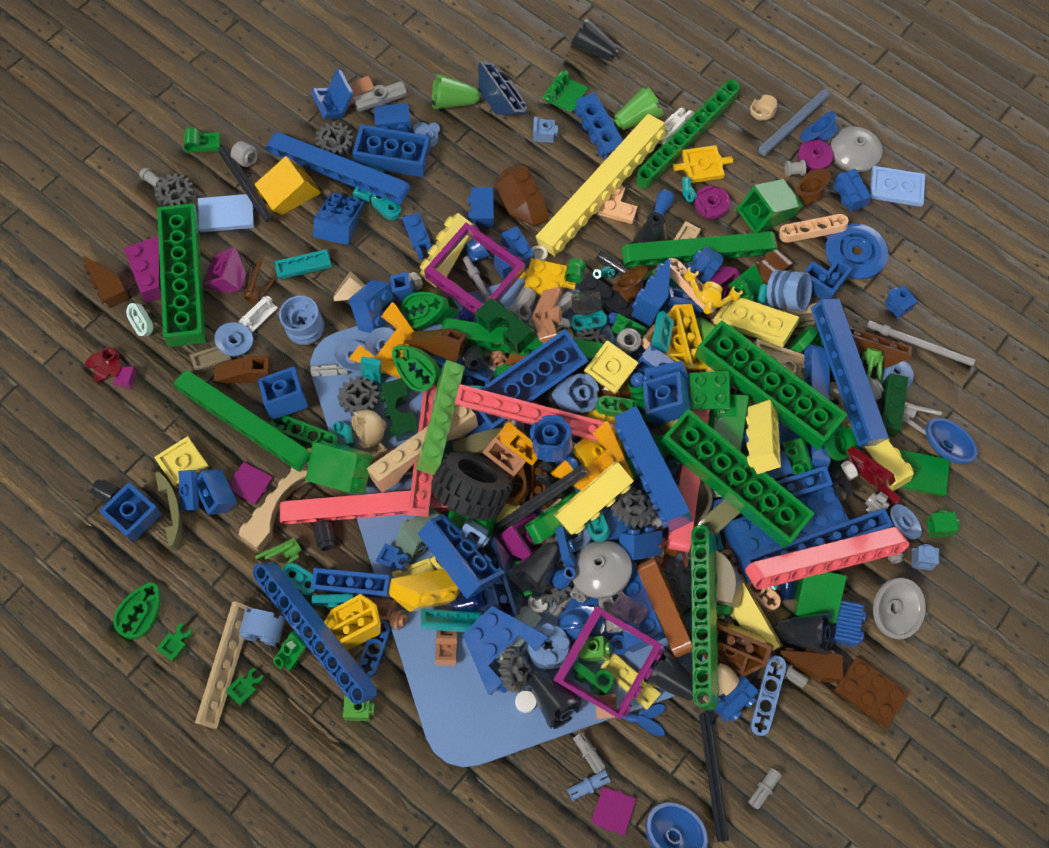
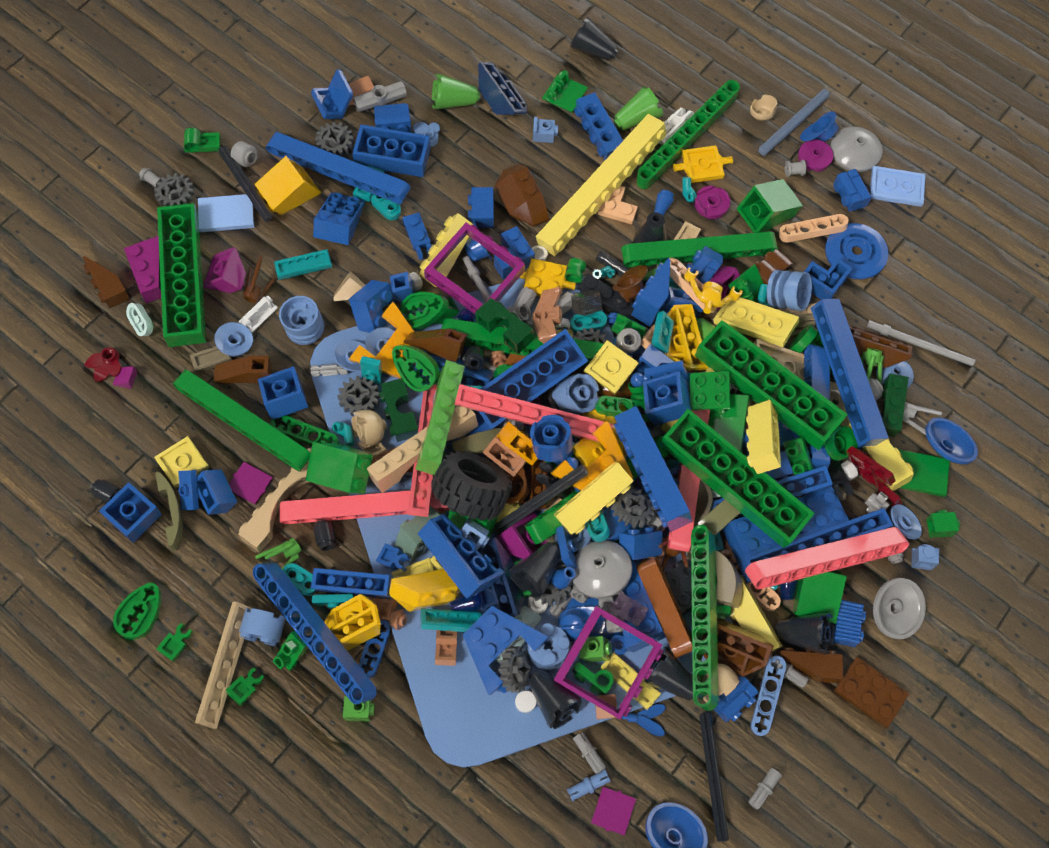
reddish brown piece [795,169,831,206] -> none
blue brick [885,285,918,318] -> none

